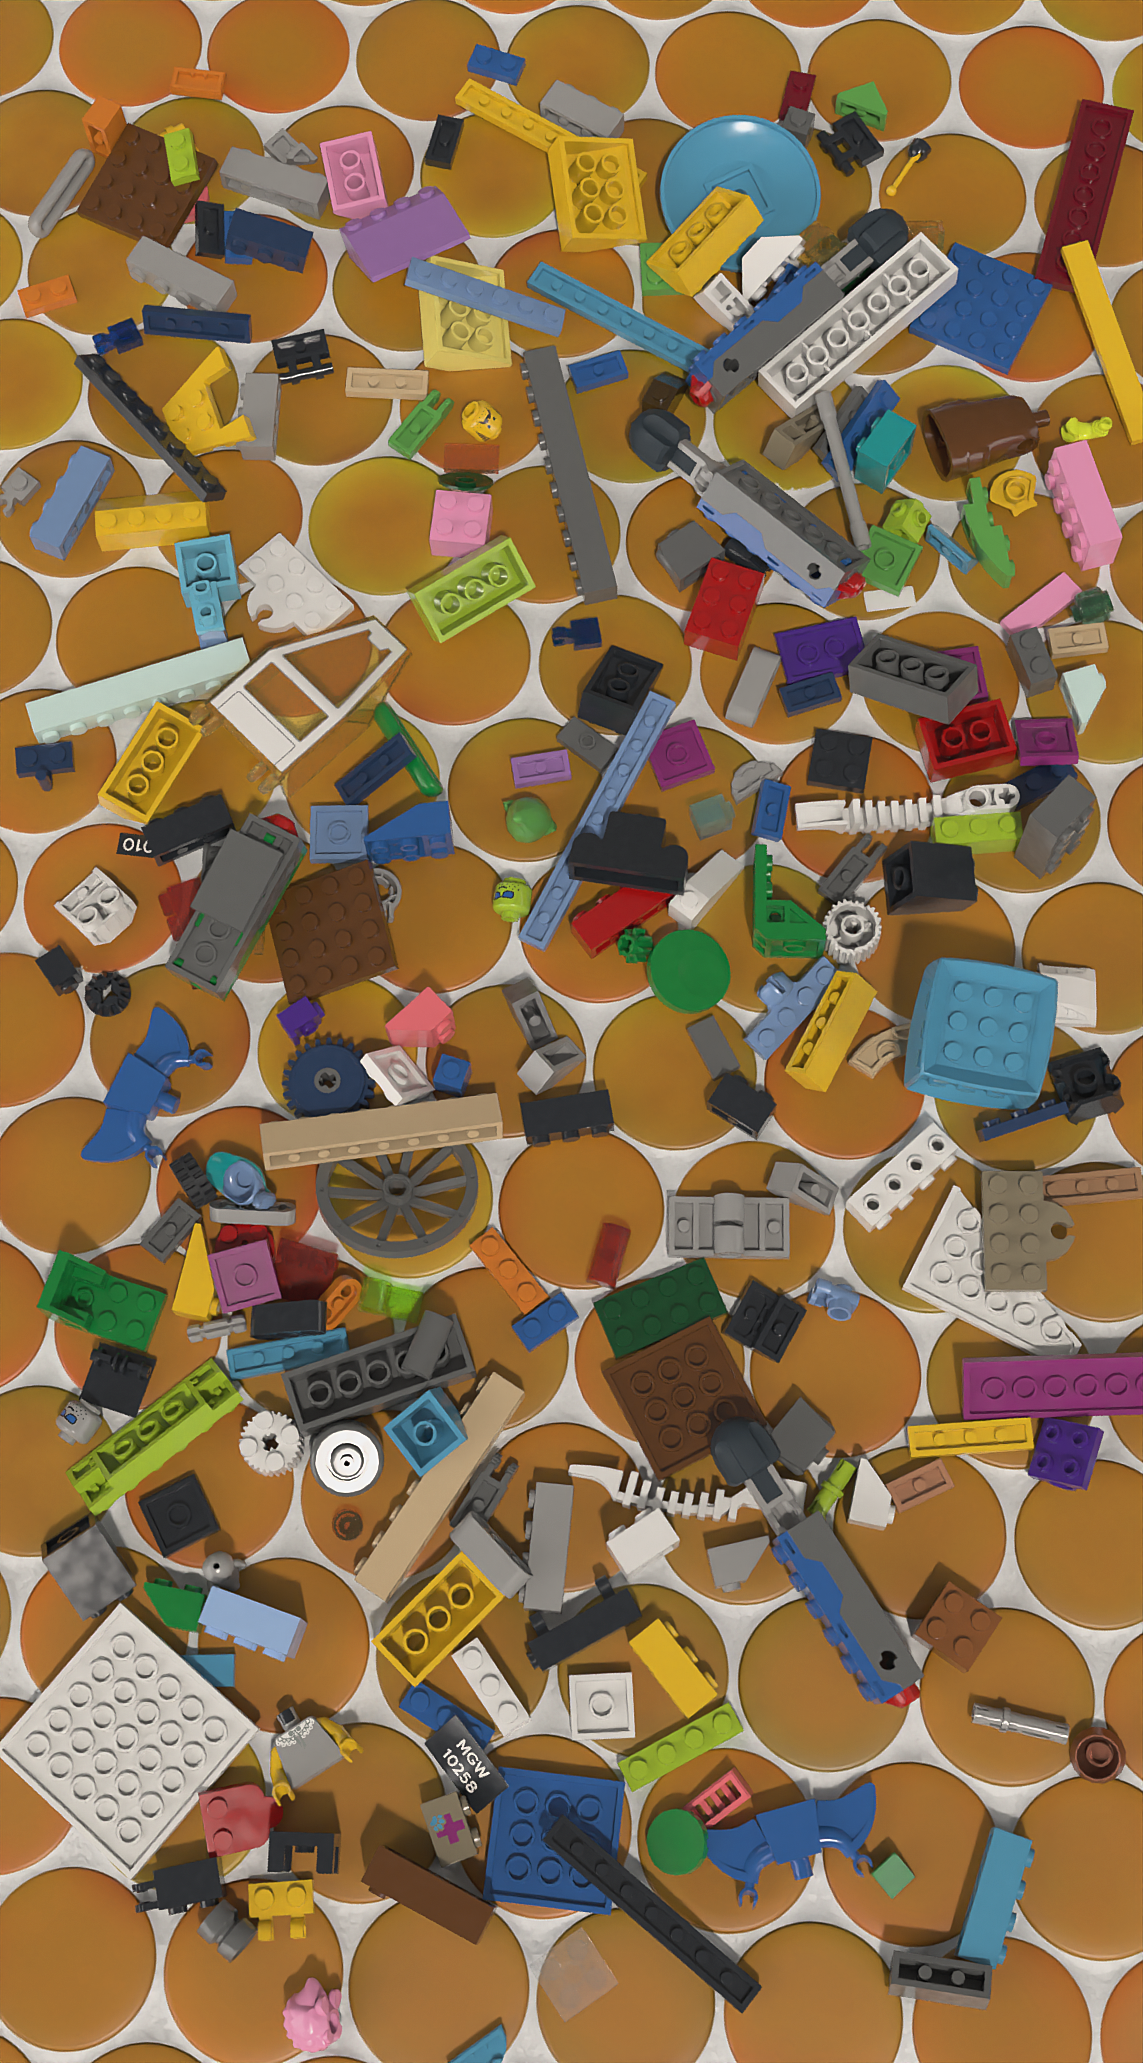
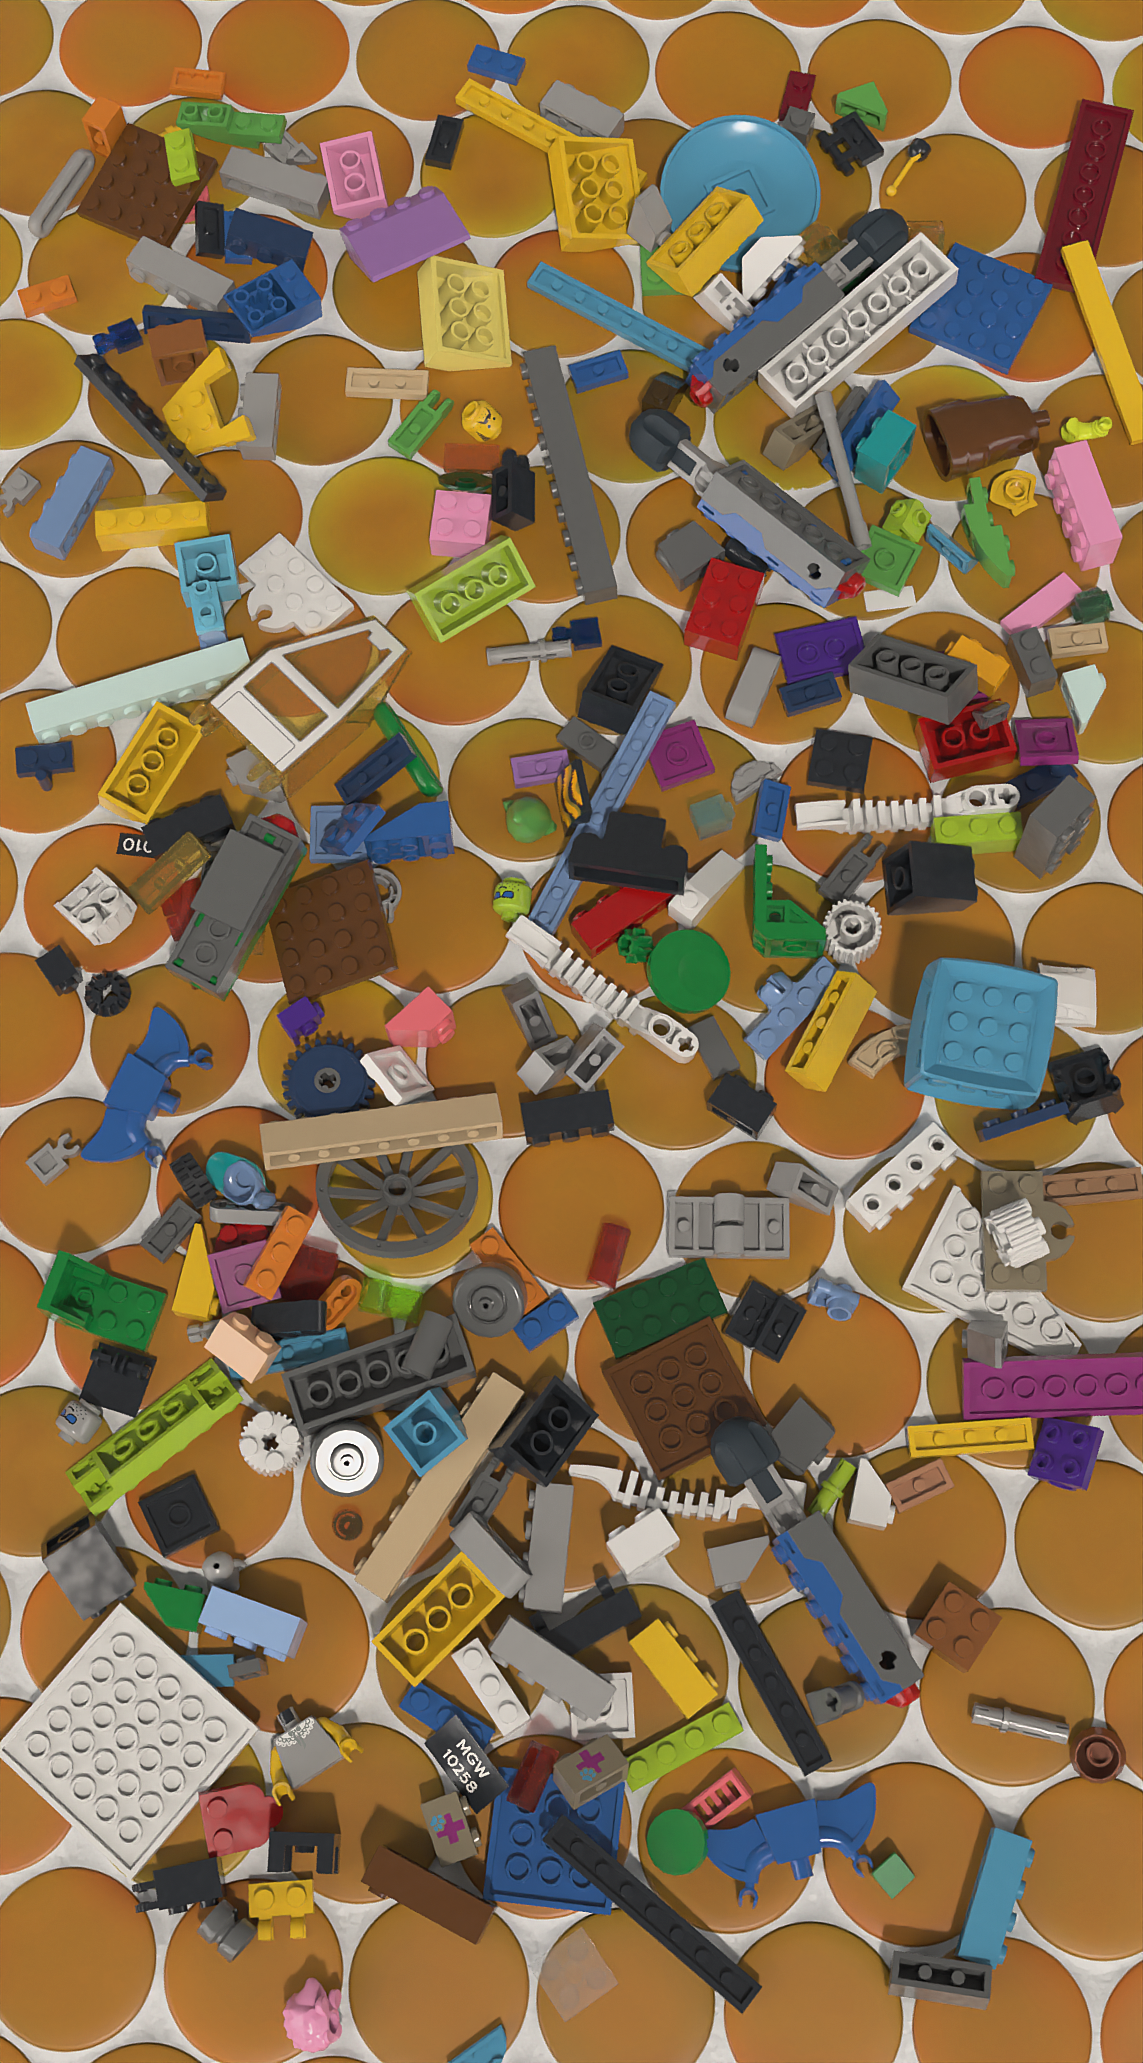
black plate [271,329,334,385] -> none
medium blue plate [404,257,566,337] -> none
blue brick [432,1053,472,1098] -> none
none -> light grey plate [25,1133,82,1186]
none -> clear yellow slope [128,831,212,915]
none -> dark orange brick [147,319,210,386]
none -> bright green slope [176,101,287,149]
none -> light nougat brick [204,1311,282,1384]
none -> blue slope [223,259,322,337]
none -> light grey slope [225,745,286,803]
none -> dark grey plate [227,1655,269,1682]
none -> orange plate [243,1206,314,1300]
none -> blue plate [319,802,386,857]
none -> dark grey wheel [452,1262,528,1338]
none -> light grey pin [486,639,572,666]
none -> black slope [488,1375,599,1487]
none -> light grey brick [488,1614,617,1722]
none -> black hinge [492,449,535,532]
none -> white piece [505,915,699,1064]
none -> clear red brick [506,1740,560,1813]
none -> dark tan brick [553,1734,629,1810]
none -> slope [554,758,592,837]
none -> flat silver slope [564,1023,625,1092]
none -> light grey slope [627,184,673,252]
none -> black plate [710,1590,833,1777]
none -> dark grey piece [805,1681,865,1726]
none -> light orange brick [944,635,1010,698]
none -> flat silver slope [962,1320,1008,1368]
none -> dark grey slope [972,701,1010,730]
none -> white brick [984,1198,1050,1268]

